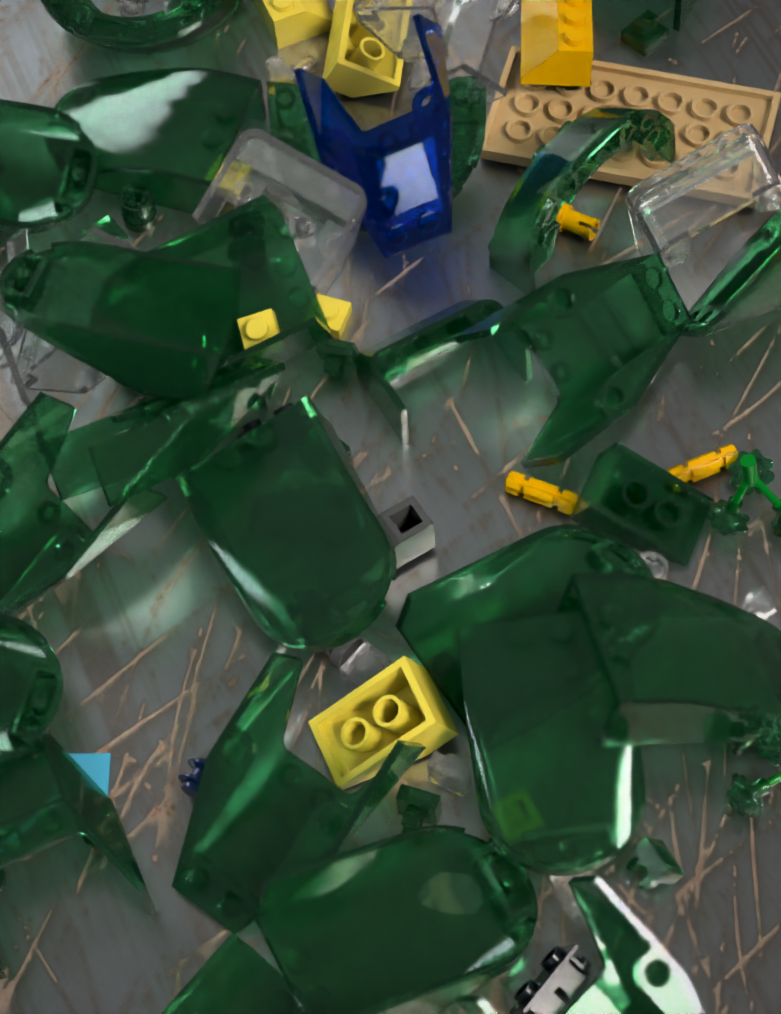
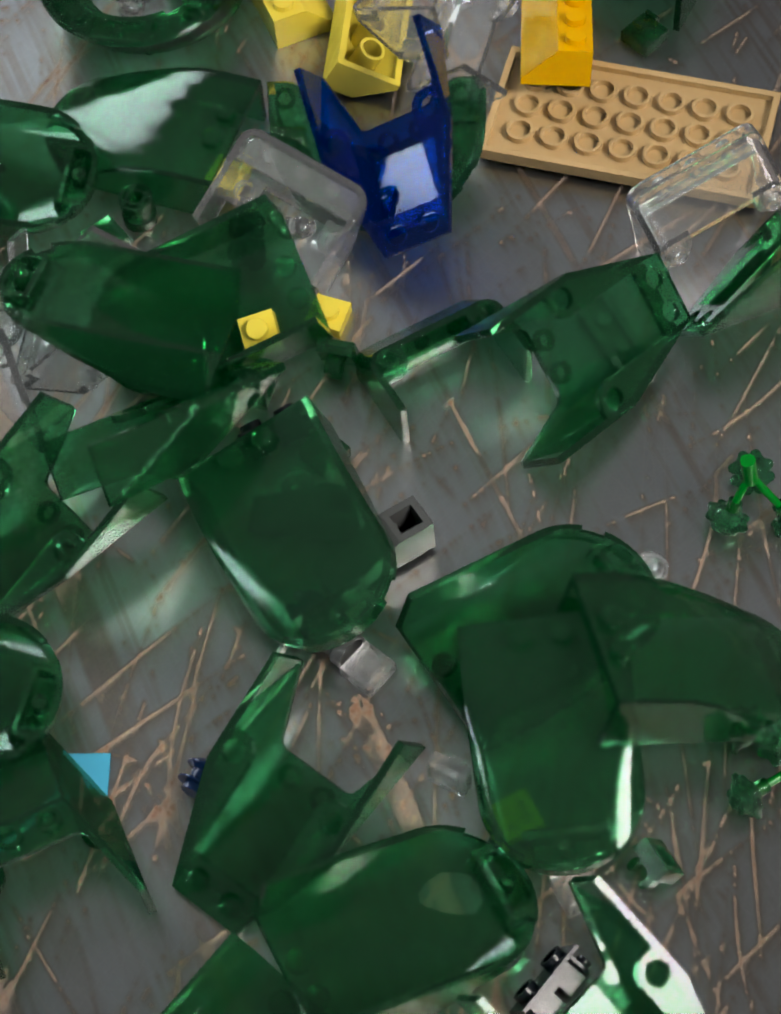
clear arm [266,55,318,82] -> none
light yellow slope [308,656,459,790] -> none
clear green tile [396,783,442,838] -> none
clear green windscreen [488,105,676,298] -> none
yellow axle [505,471,579,515] -> none
yellow pin [527,194,600,241] -> none
clear green slope [570,442,714,566] -> none
yellow axle [666,444,740,489] -> none
clear hinge [744,585,779,620] -> none

